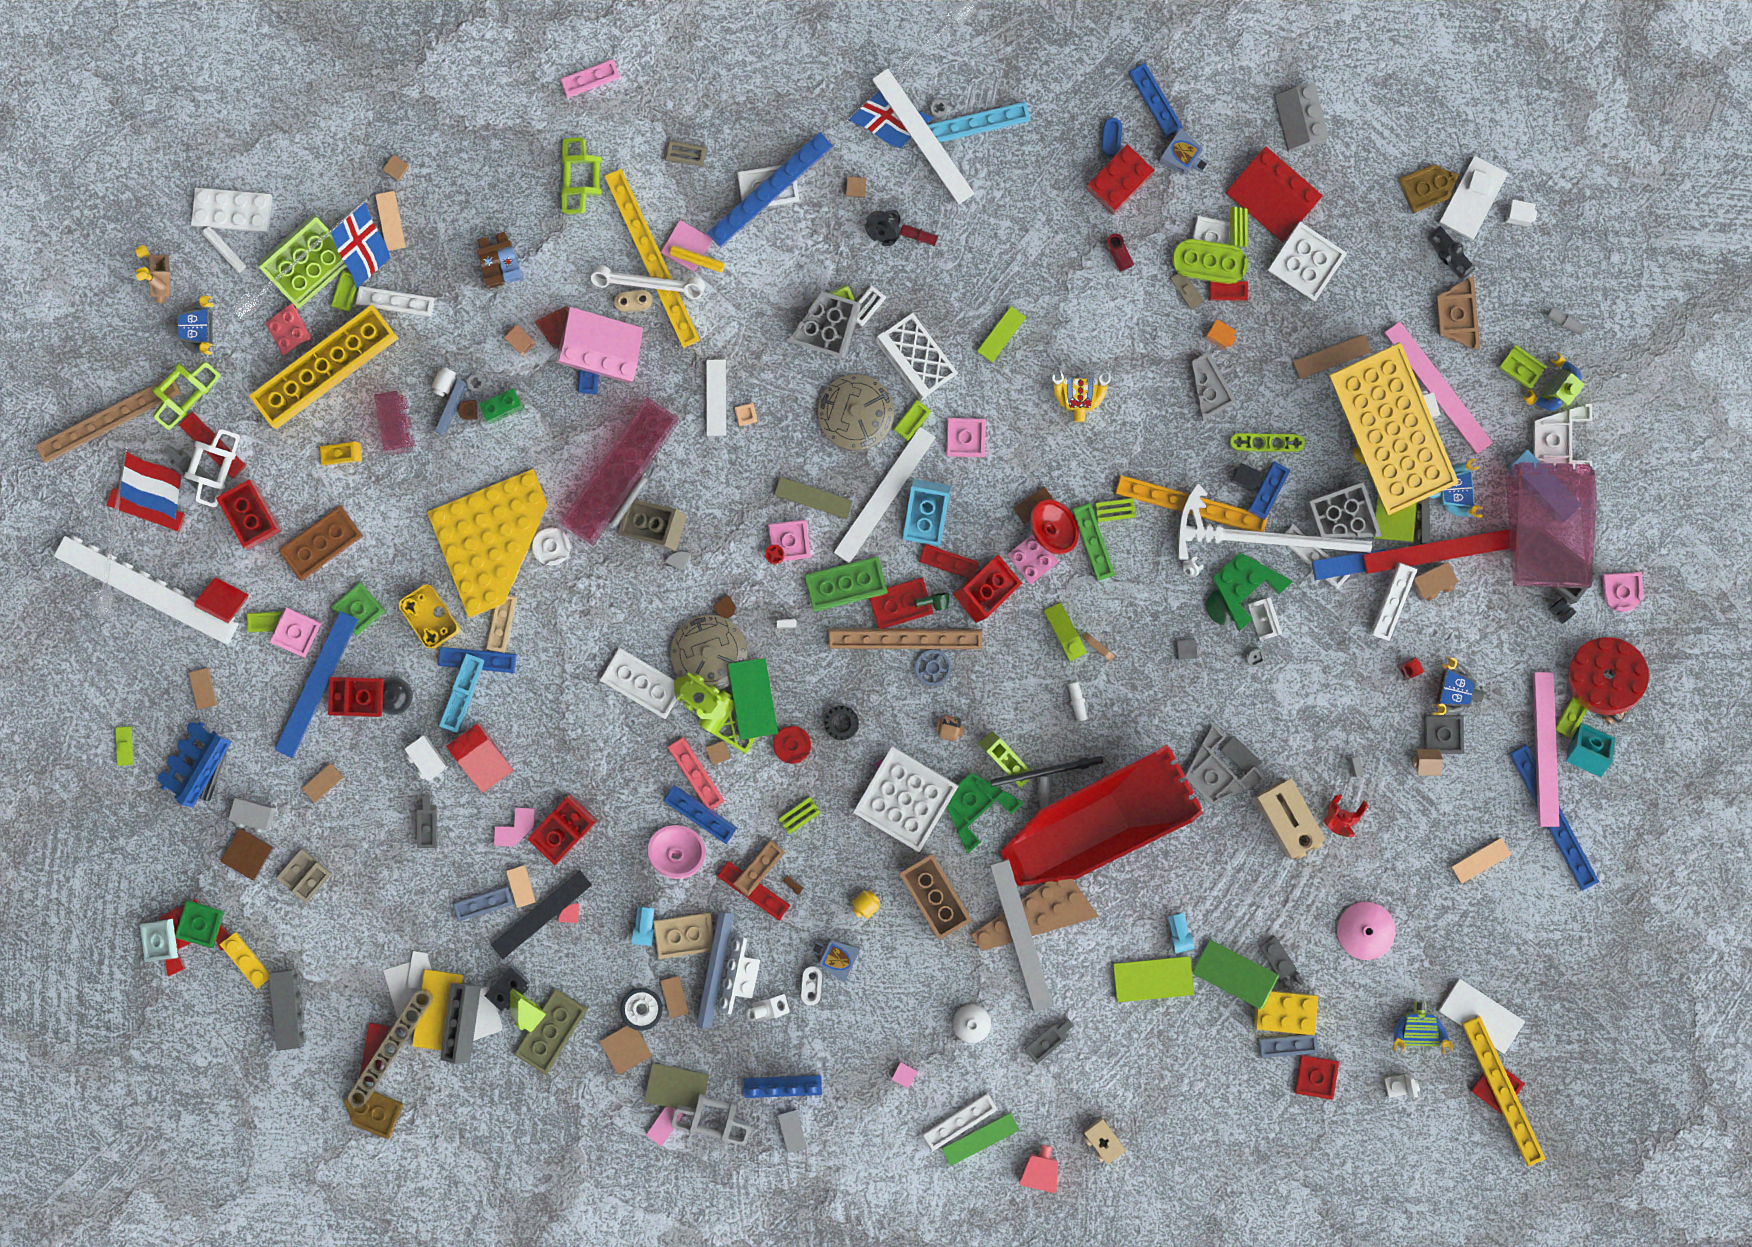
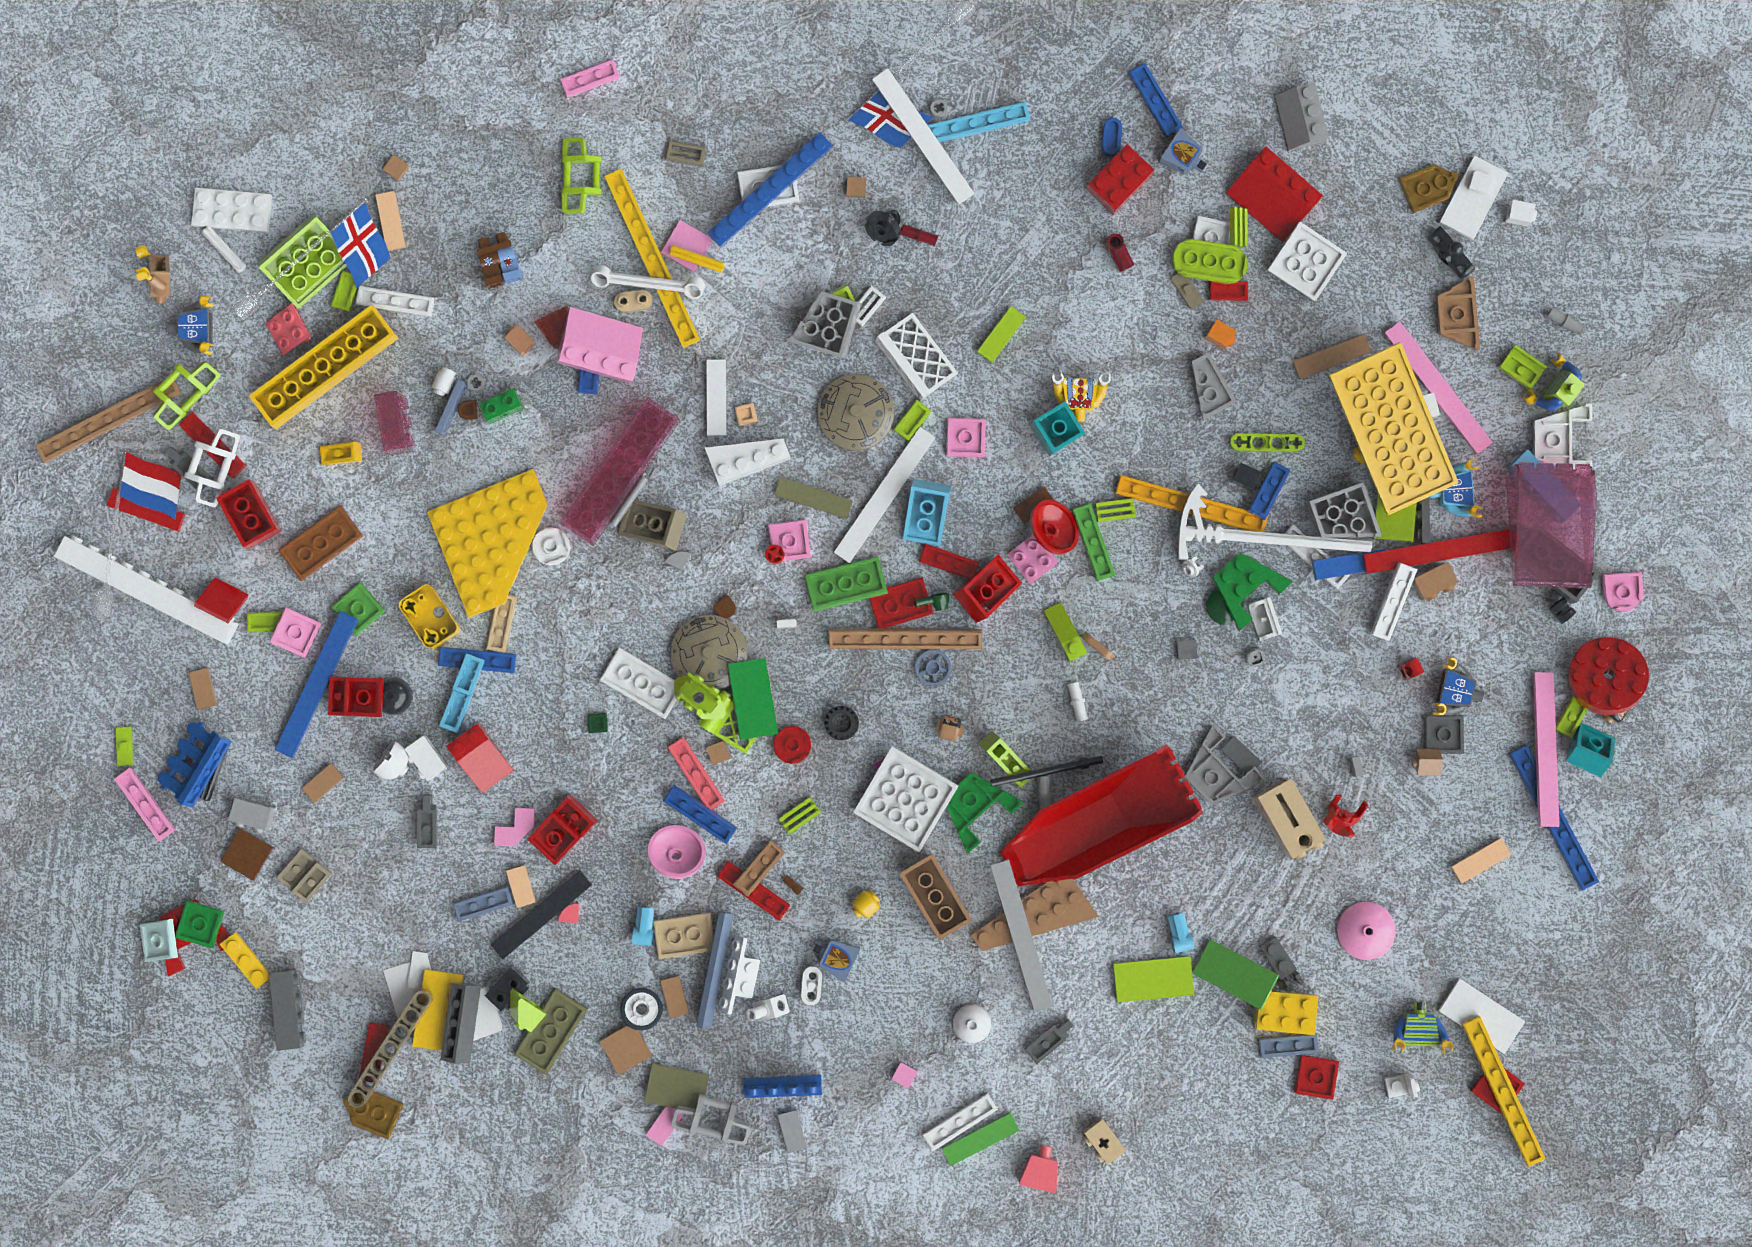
none -> bright pink plate [114,768,176,841]
none -> white cylinder [372,741,409,780]
none -> dark green tile [587,713,608,734]
none -> white wedge [705,439,791,486]
none -> teal slope [1029,401,1085,457]

